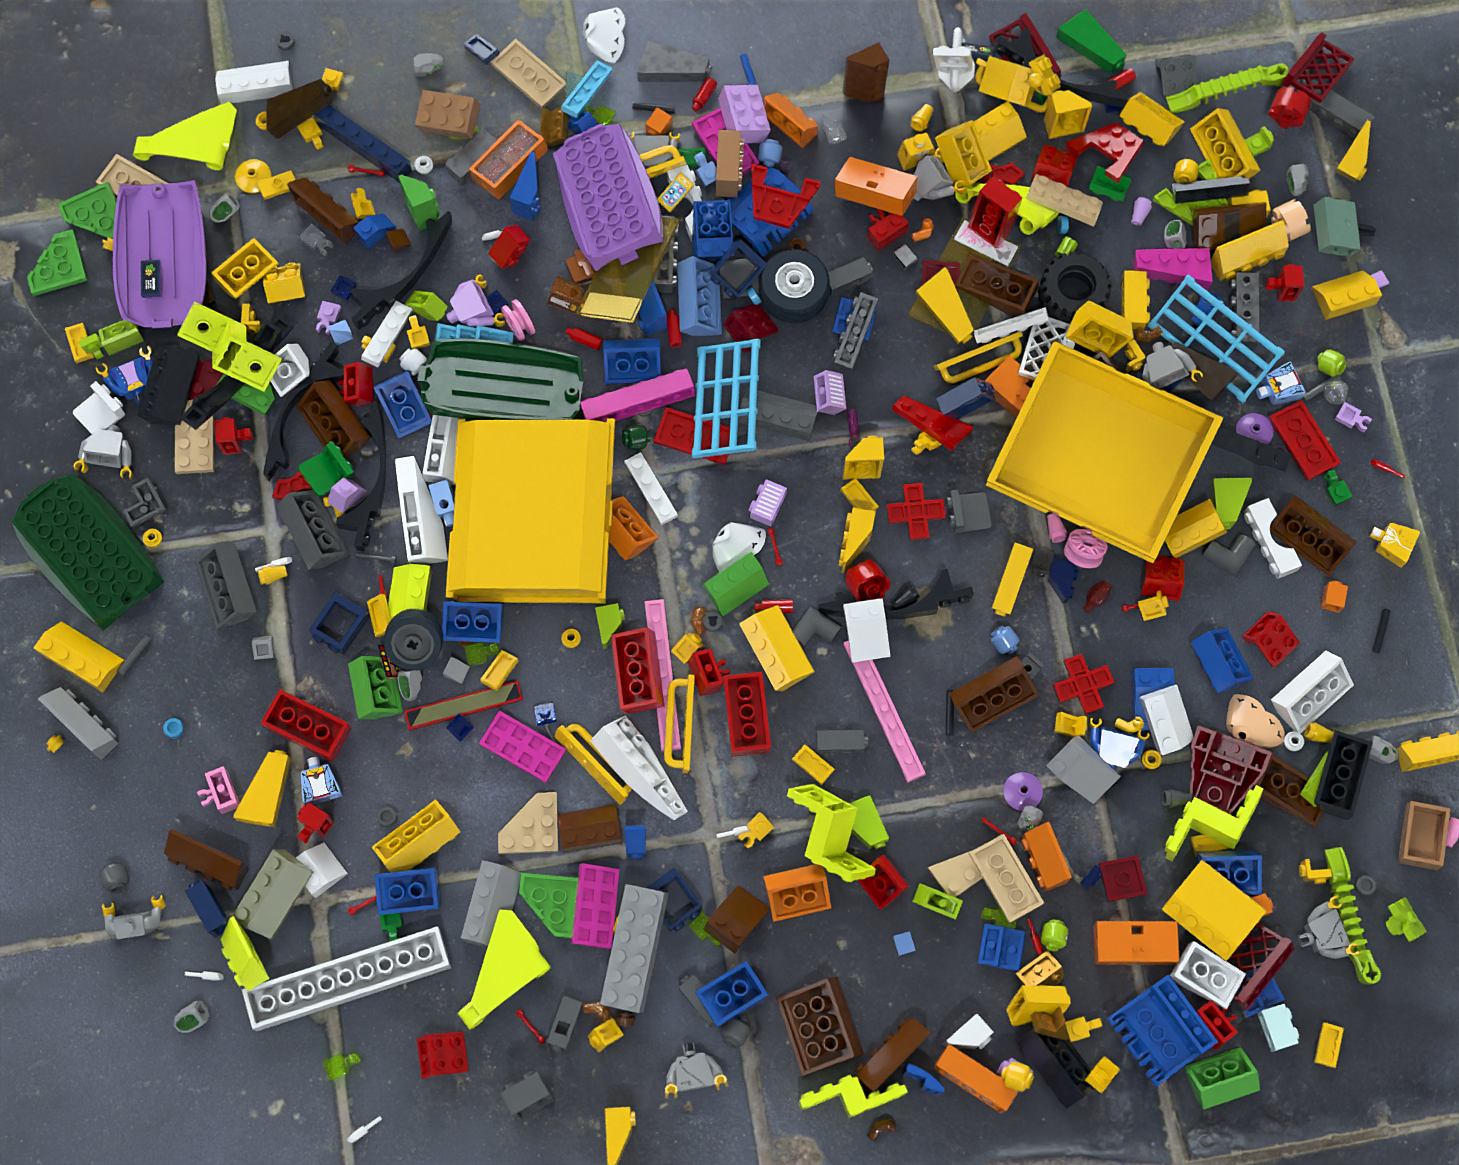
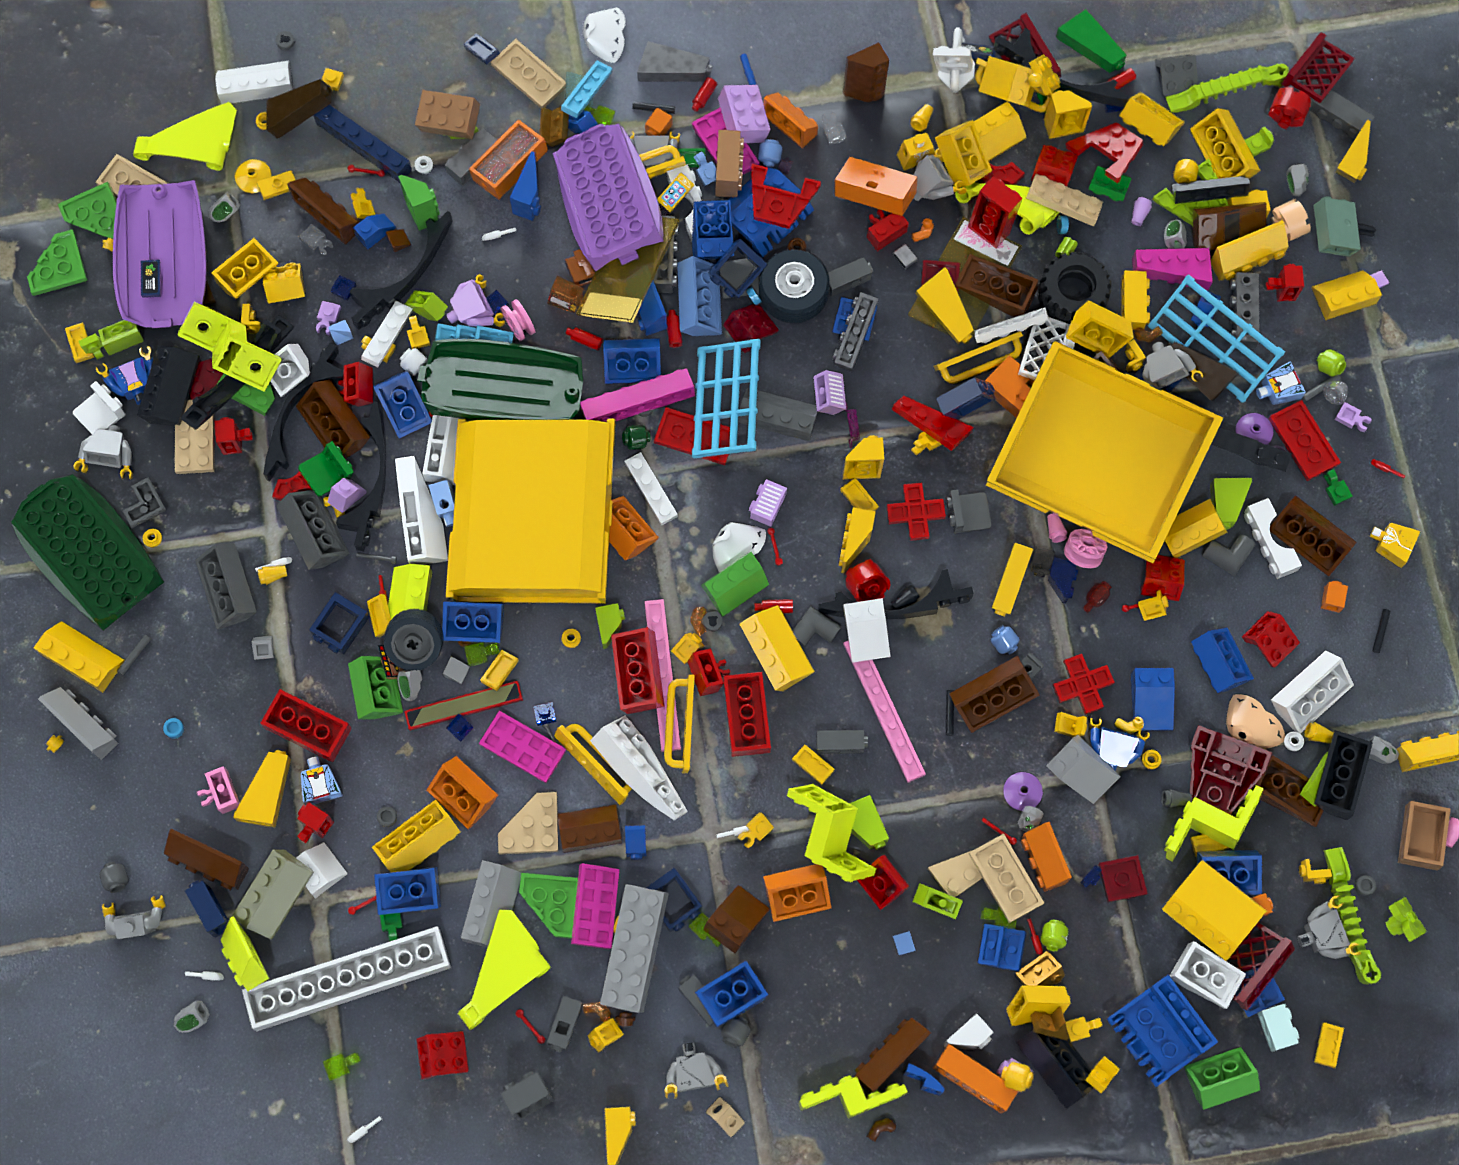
yellow plate [297,117,324,150] -> none
light grey rock [414,53,443,77] -> none
red brick [488,224,530,269] -> none
reddish brown slope [776,977,864,1076] -> none
orange brick [1093,921,1179,965] -> none
white slope [1139,684,1194,755] -> none
red brick [1196,1000,1238,1051] -> none
none -> orange slope [427,756,498,830]
none -> tan bracket [706,1098,745,1137]

